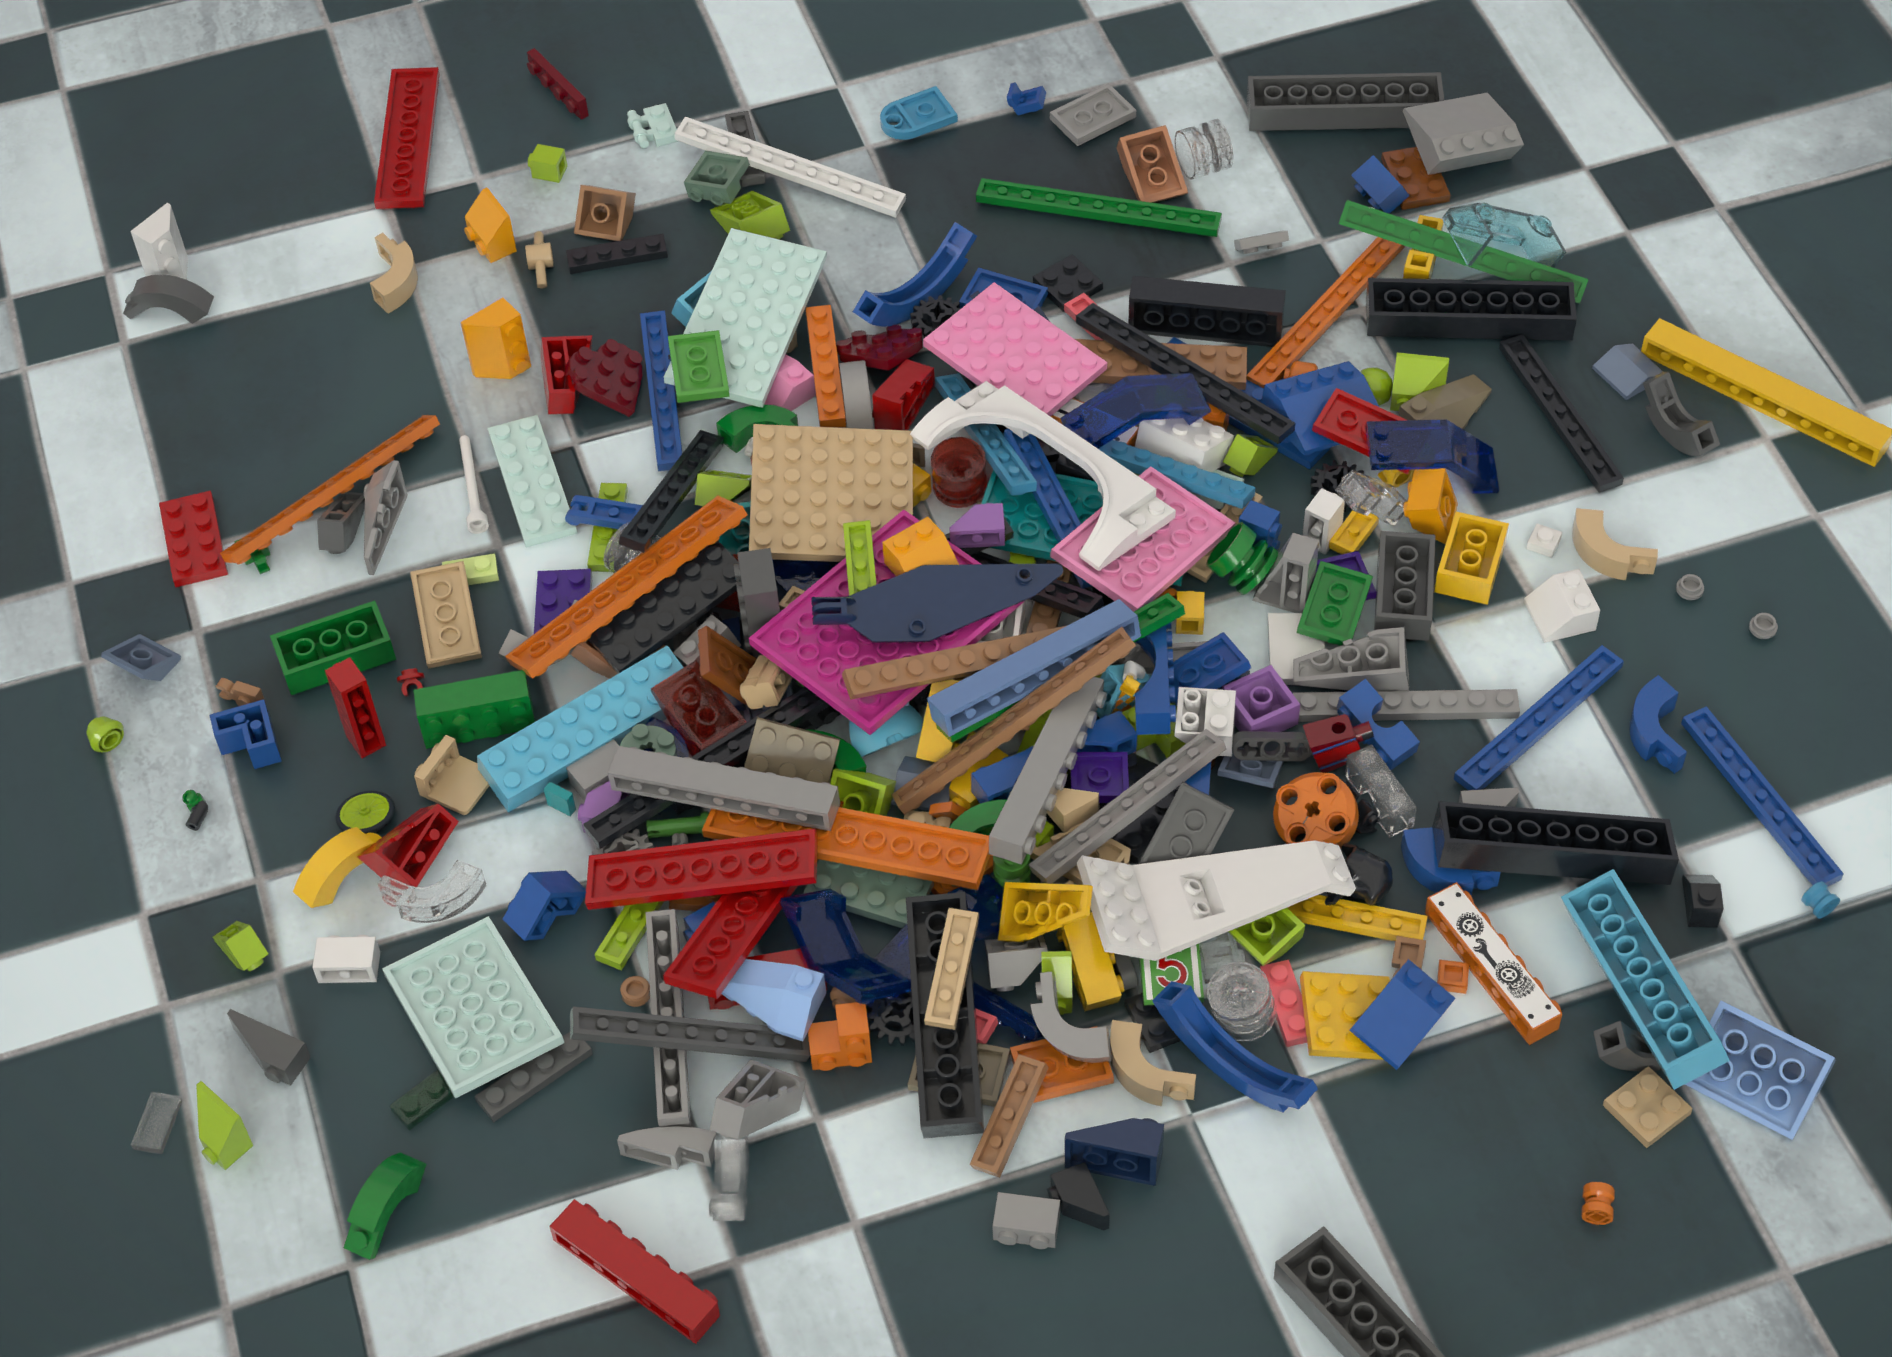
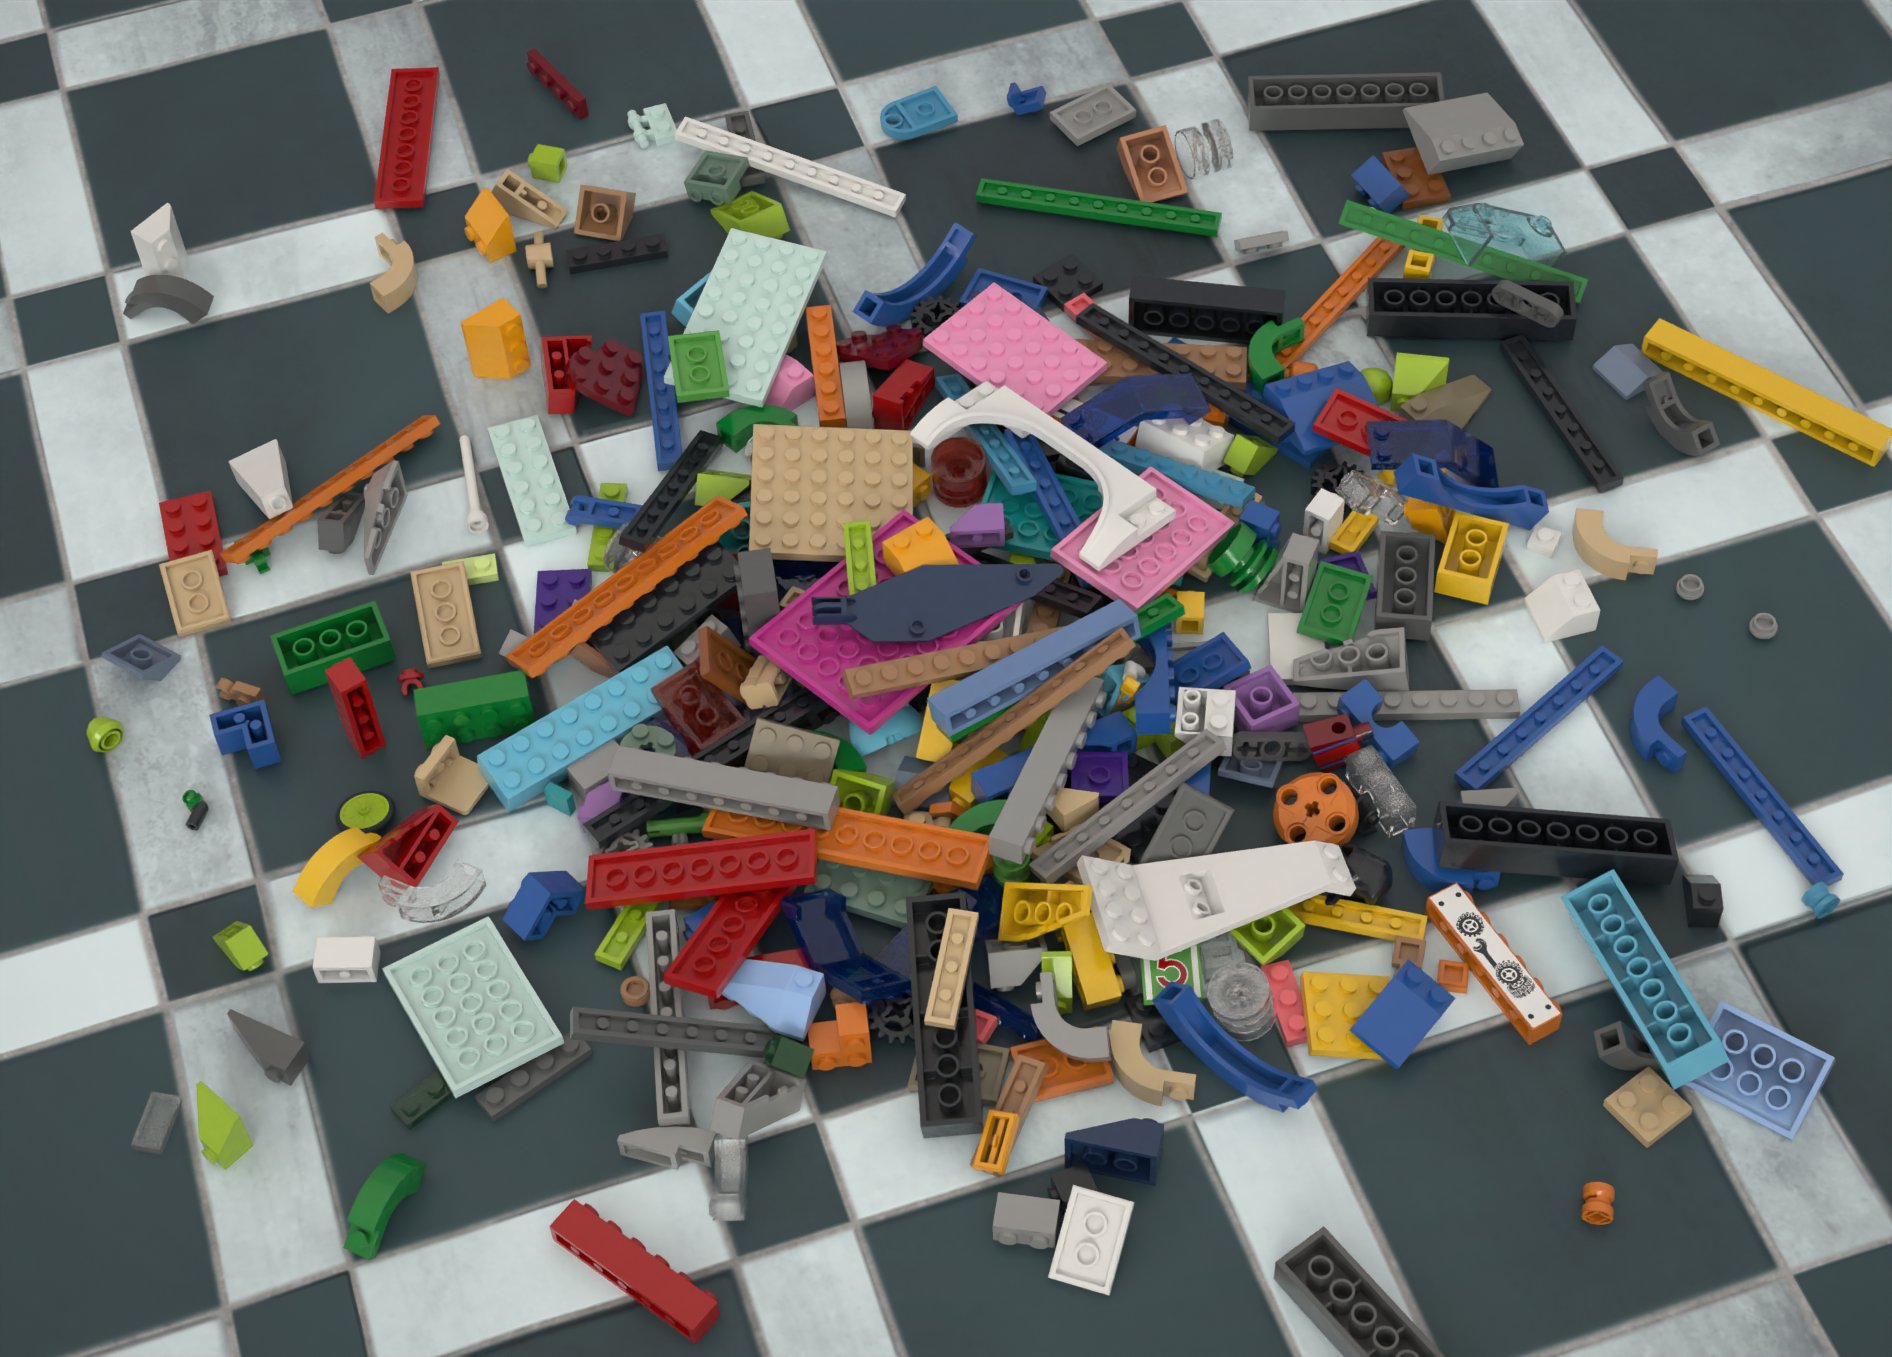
none -> tan tile [159,550,232,638]
none -> white slope [228,439,293,519]
none -> tan slope [491,169,568,229]
none -> dark green brick [763,1036,815,1078]
none -> light orange tile [973,1109,1020,1175]
none -> white tile [1048,1185,1135,1295]
none -> green arch [1248,317,1305,397]
none -> blue arch [1394,453,1549,530]
none -> dark grey beam [1492,280,1564,328]

